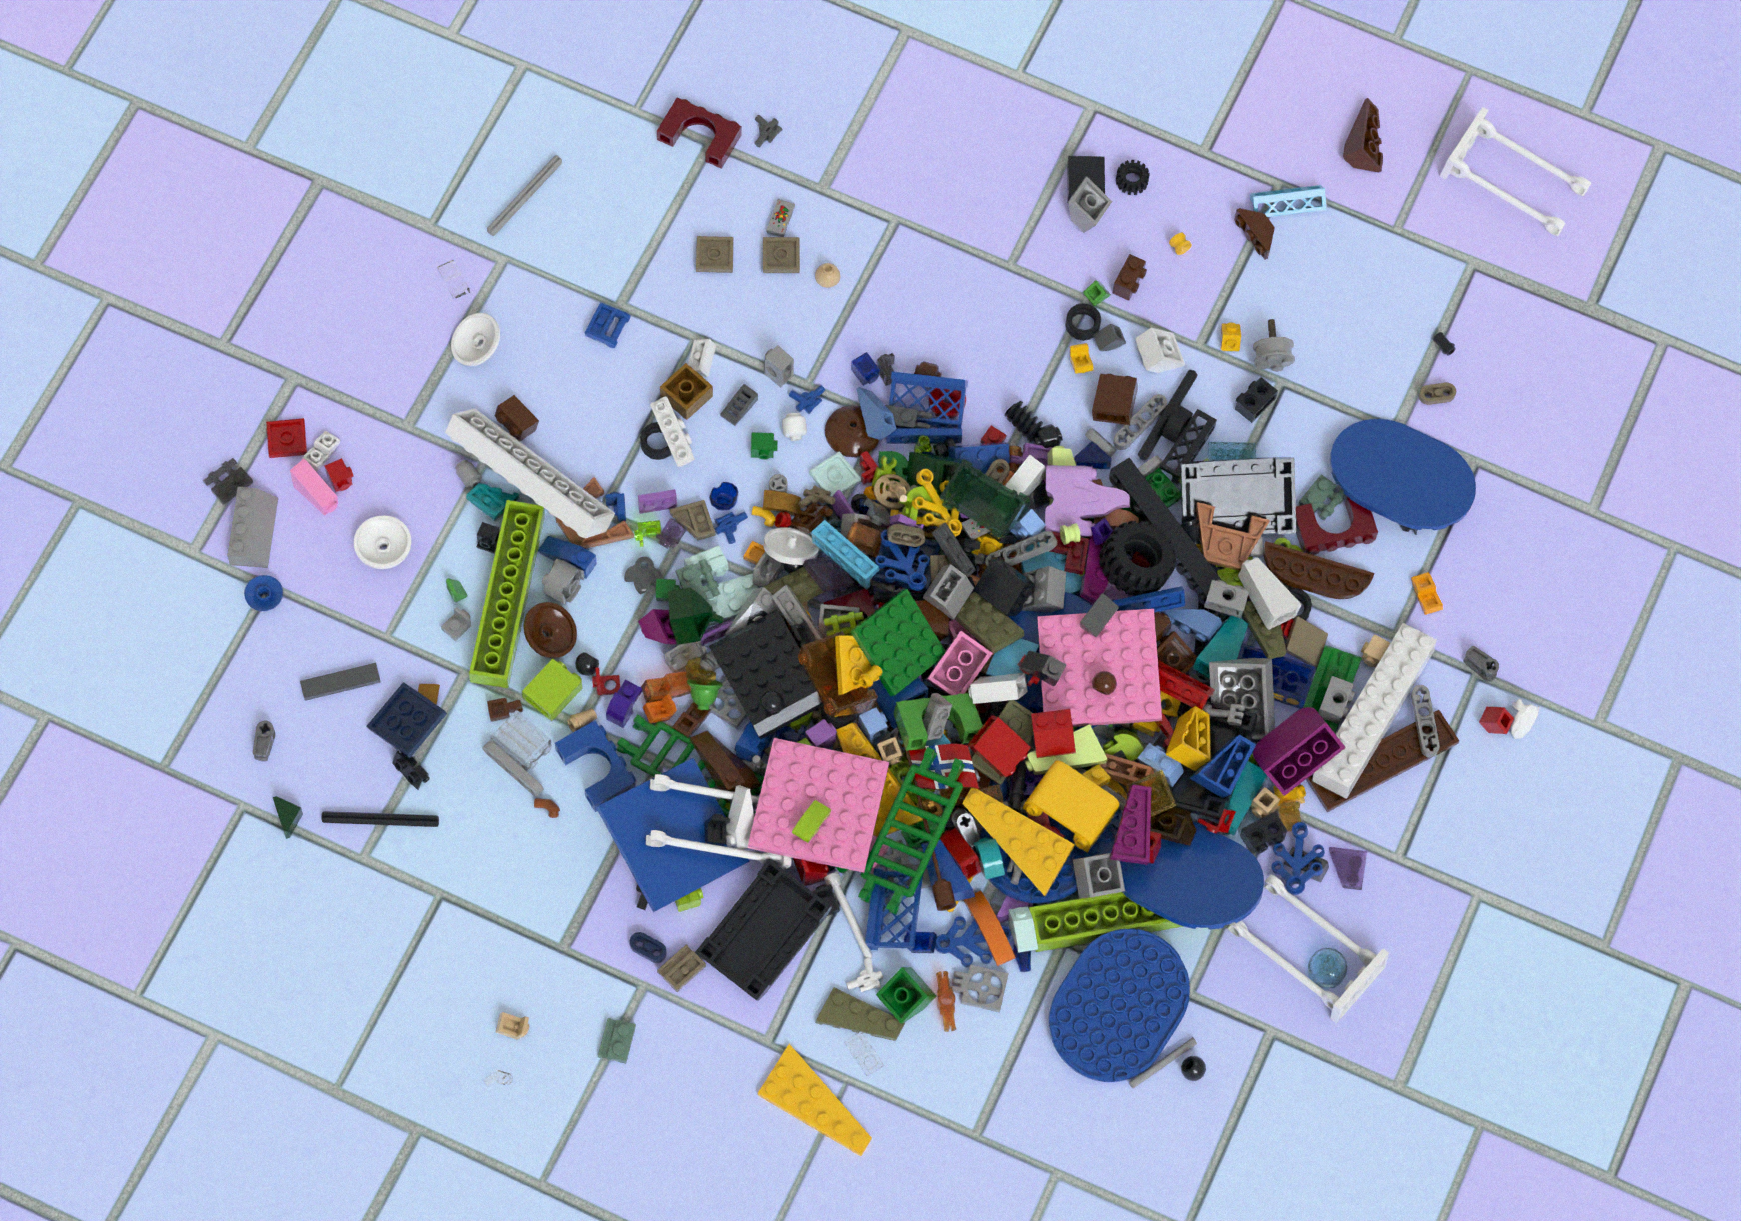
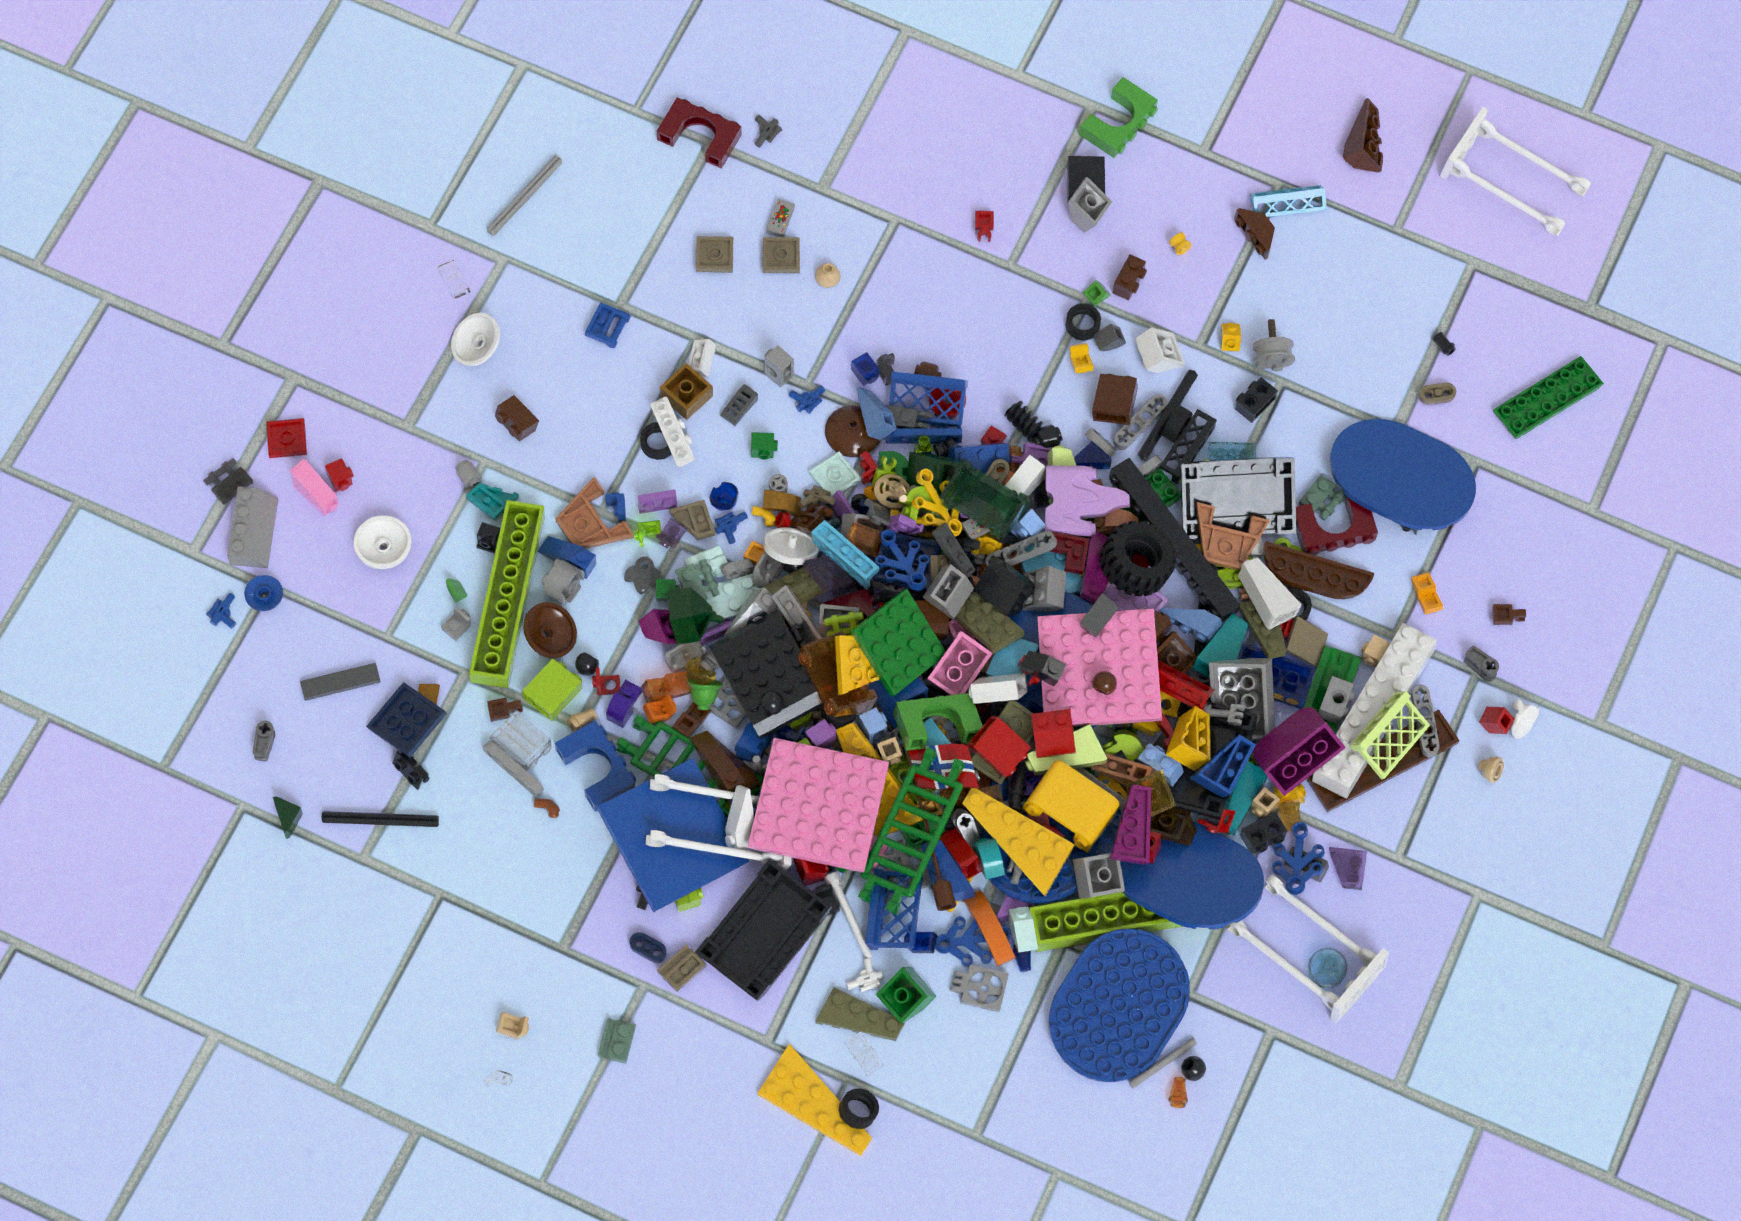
white slope [302,431,341,472] -> none
white brick [445,408,615,538] -> none
black bracket [705,814,730,846] -> none
white head [782,413,807,441] -> none
lime slope [792,800,831,843] -> none
yellow pin [859,665,882,688] -> none
dark tan plate [887,524,925,547] -> none
light grey bracket [923,693,952,740] -> none
clear orange pin [936,971,957,1032] -> none
yellowish green wheel [1060,523,1081,545] -> none
yellow bracket [1082,764,1111,787] -> none
dark purple slope [1091,518,1113,546] -> none
blue fence [1113,586,1185,612] -> none
black tyre [1116,160,1150,195] -> none
black cone [1181,516,1200,545] -> none
light grey brick [1204,580,1249,618] -> none
none -> blue piece [206,593,236,629]
none -> light grey beam [721,559,755,580]
none -> black tyre [838,1088,879,1129]
none -> red plate [975,211,994,242]
none -> bright green arch [1079,77,1158,158]
none -> clear orange cone [1168,1077,1188,1108]
none -> yellowish green fence [1349,691,1430,779]
none -> tan brick [1478,757,1504,783]
none -> reddish brown plate [1492,604,1526,625]
none -> green plate [1493,356,1604,439]

